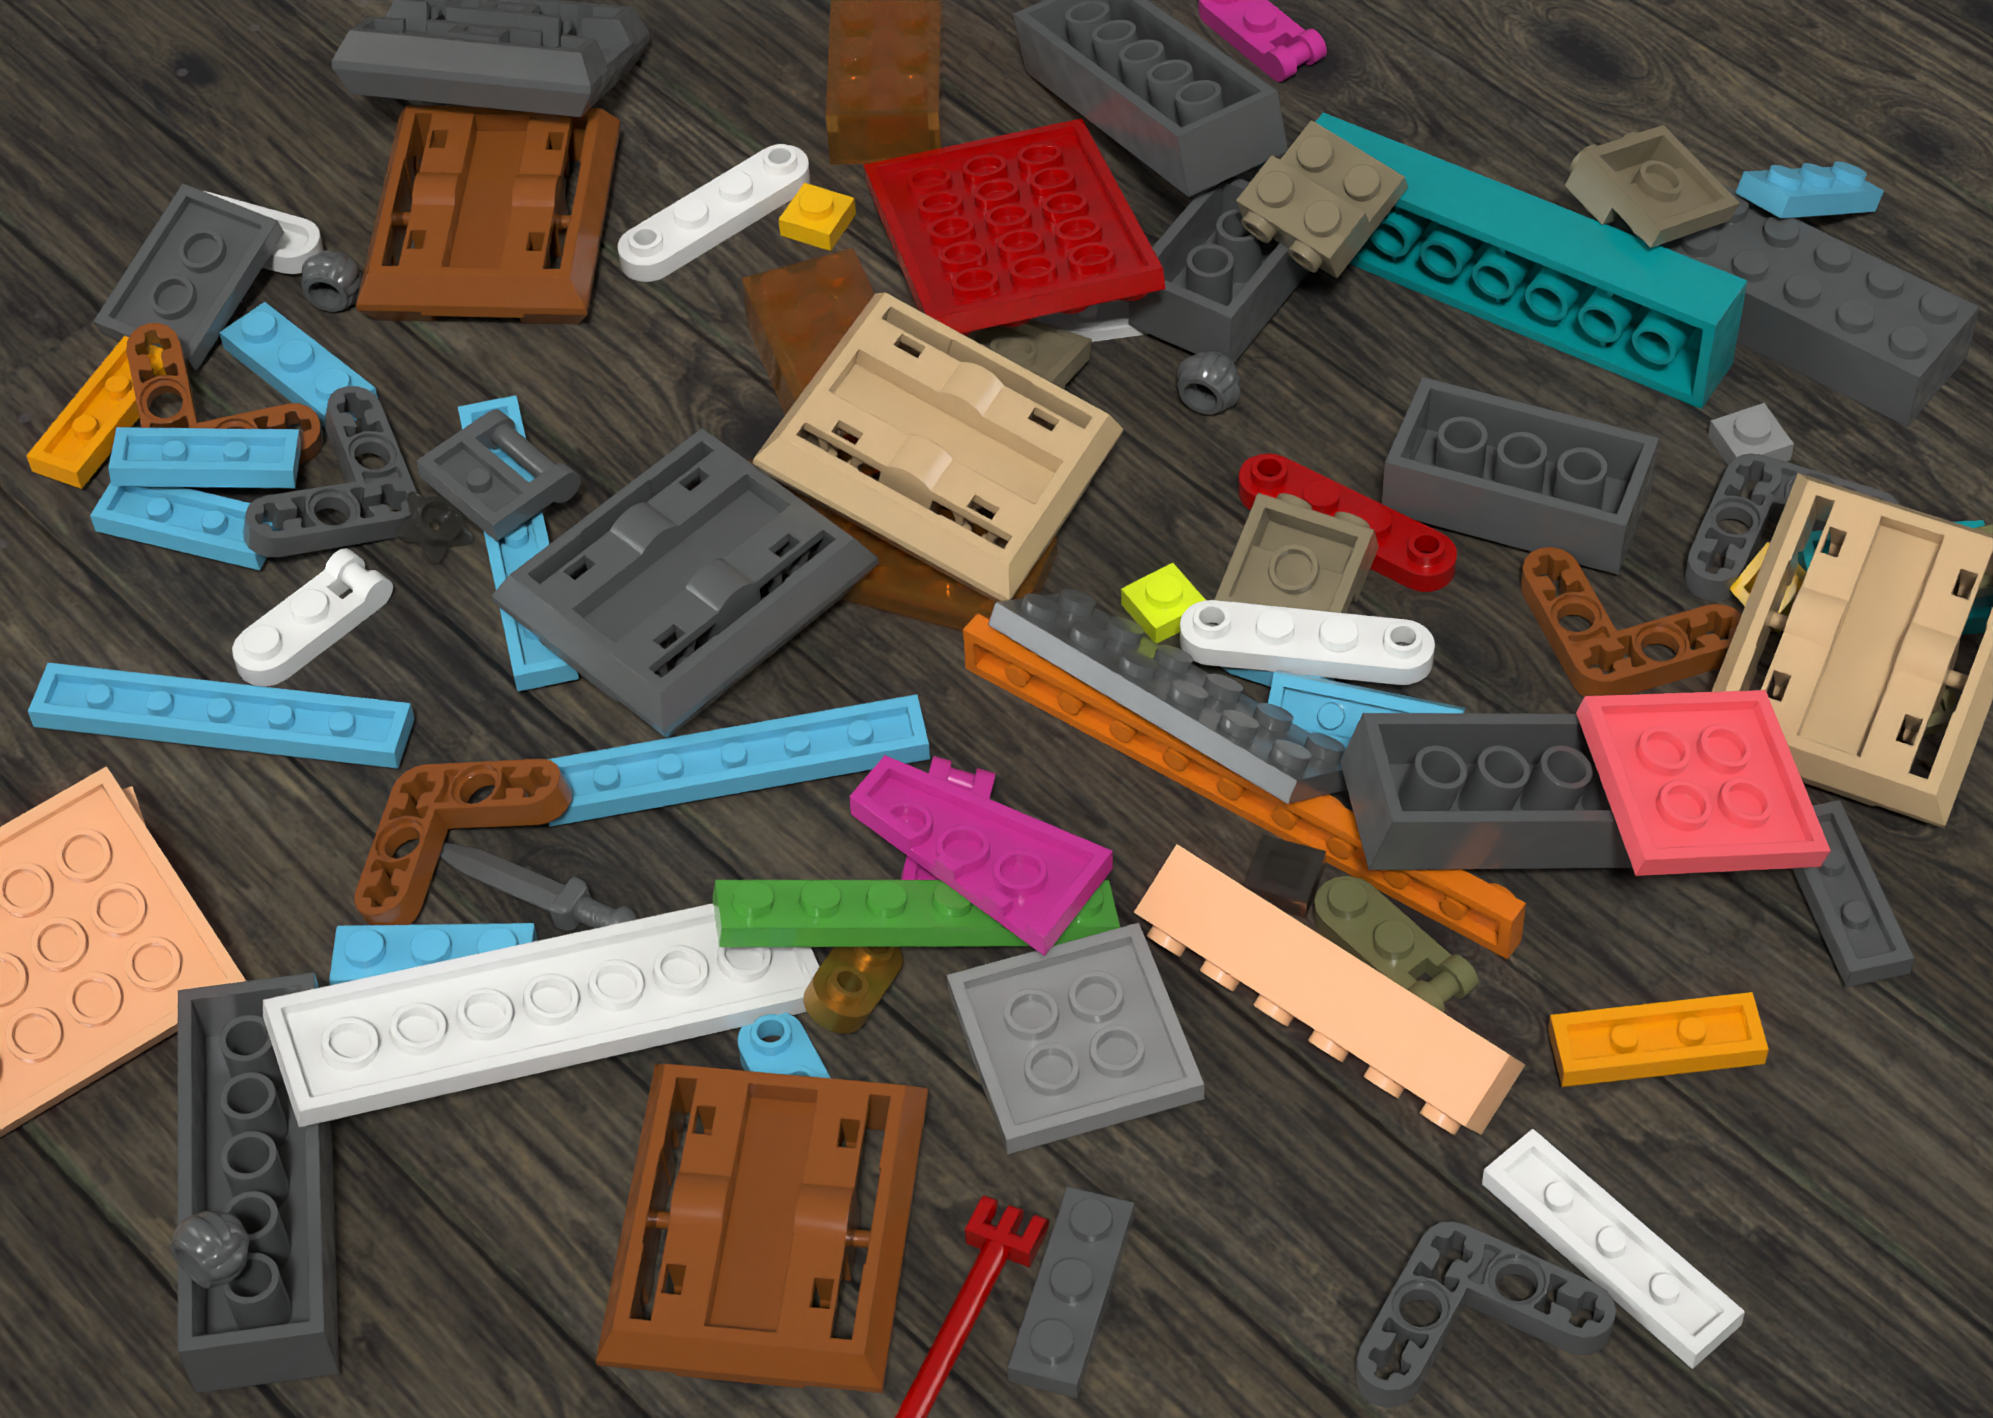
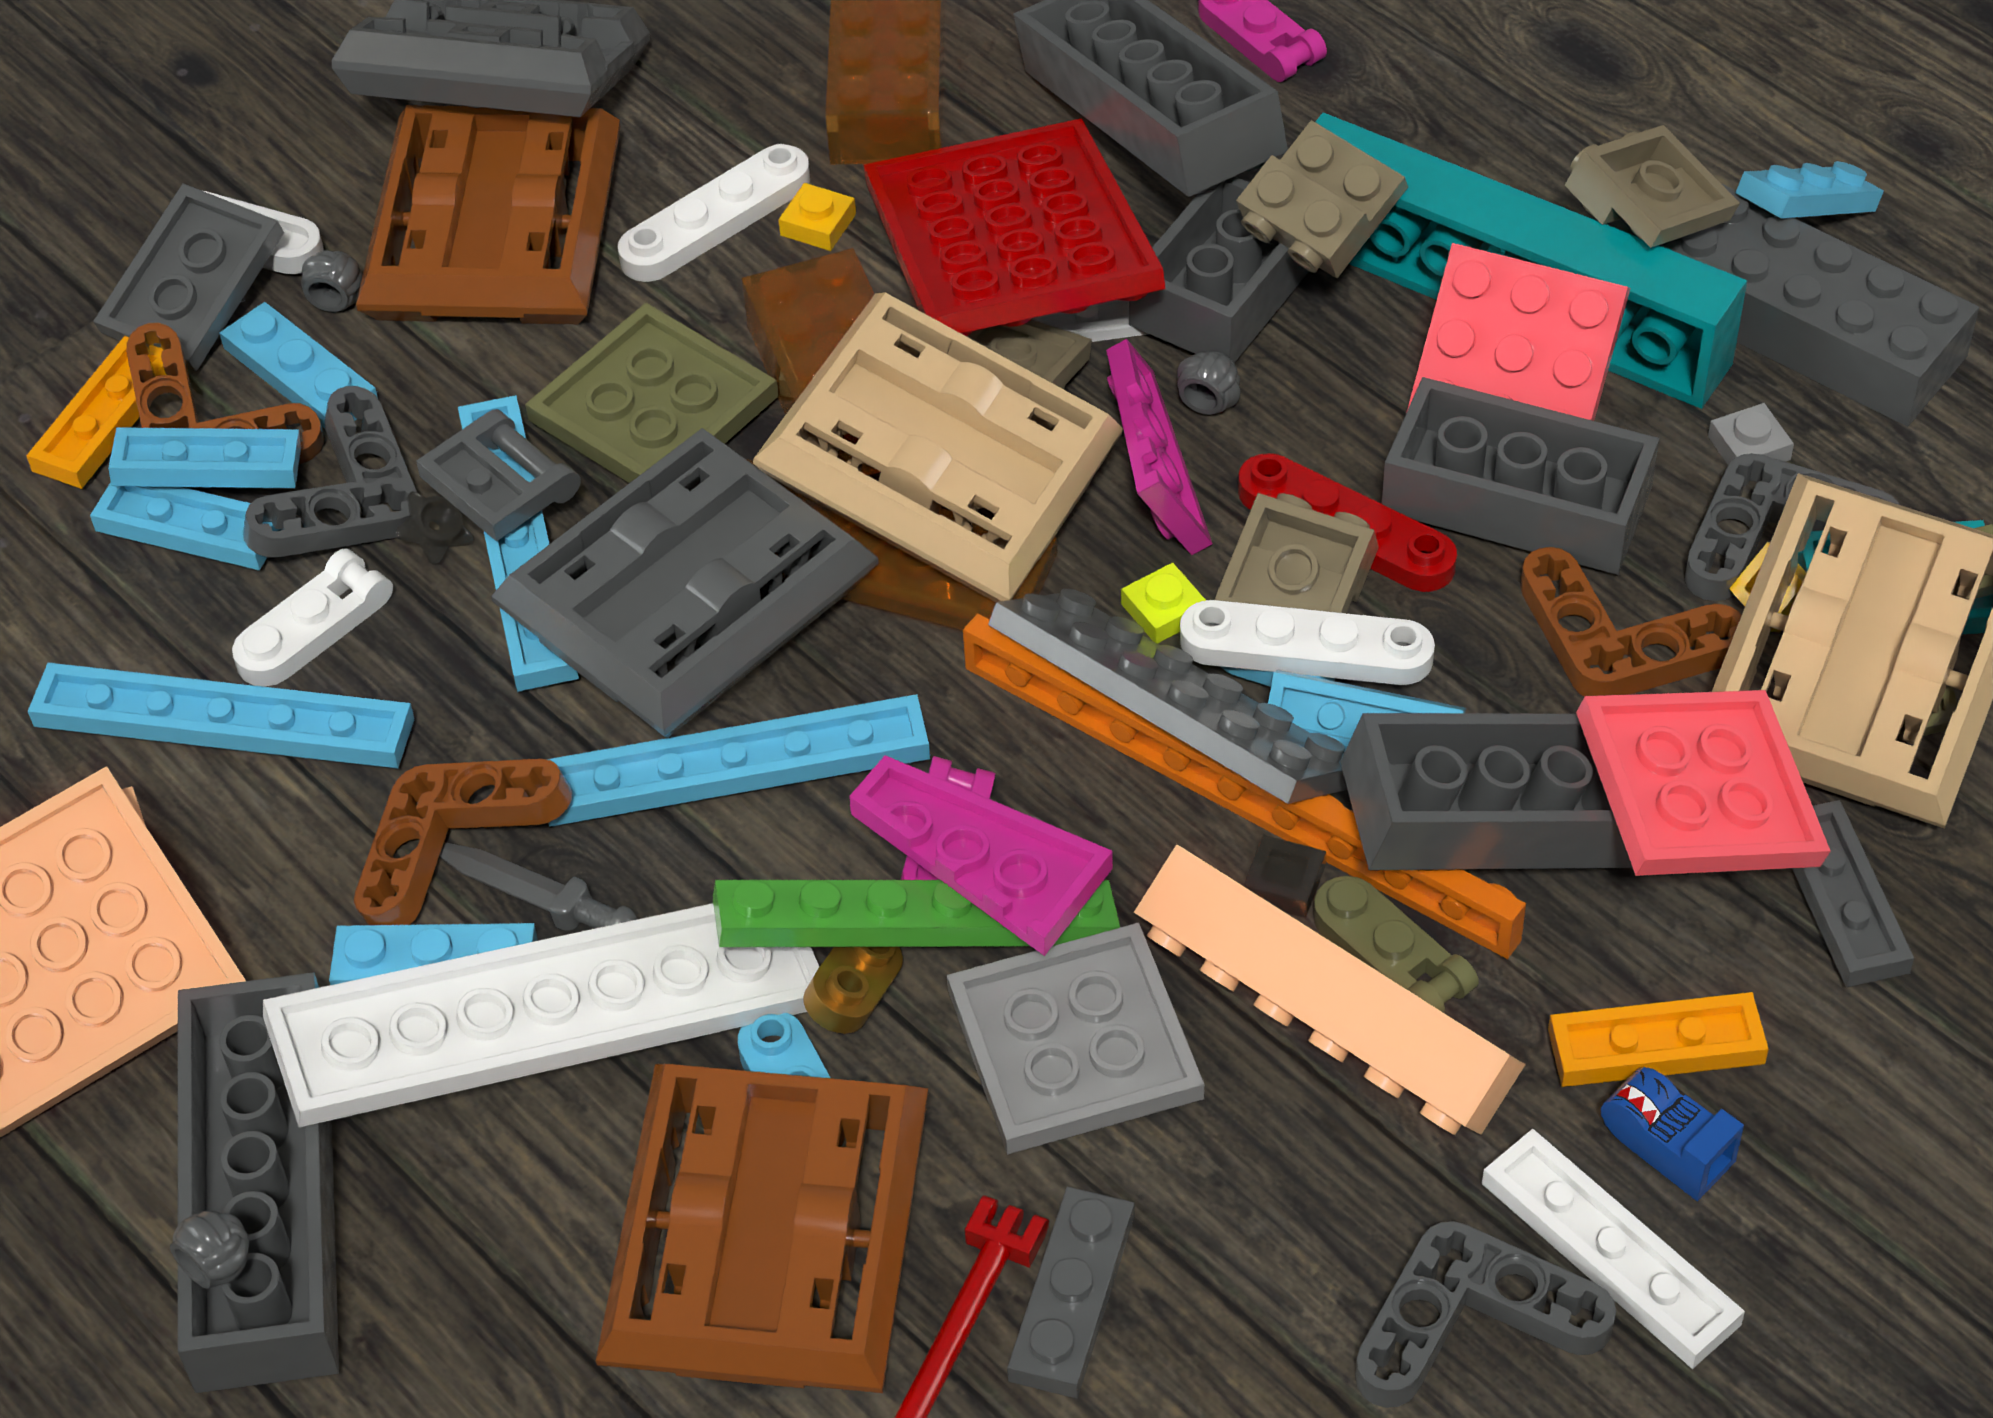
none -> olive plate [525,303,779,483]
none -> dark pink wing [1106,339,1213,555]
none -> coral plate [1406,243,1631,421]
none -> blue leg [1601,1067,1744,1201]

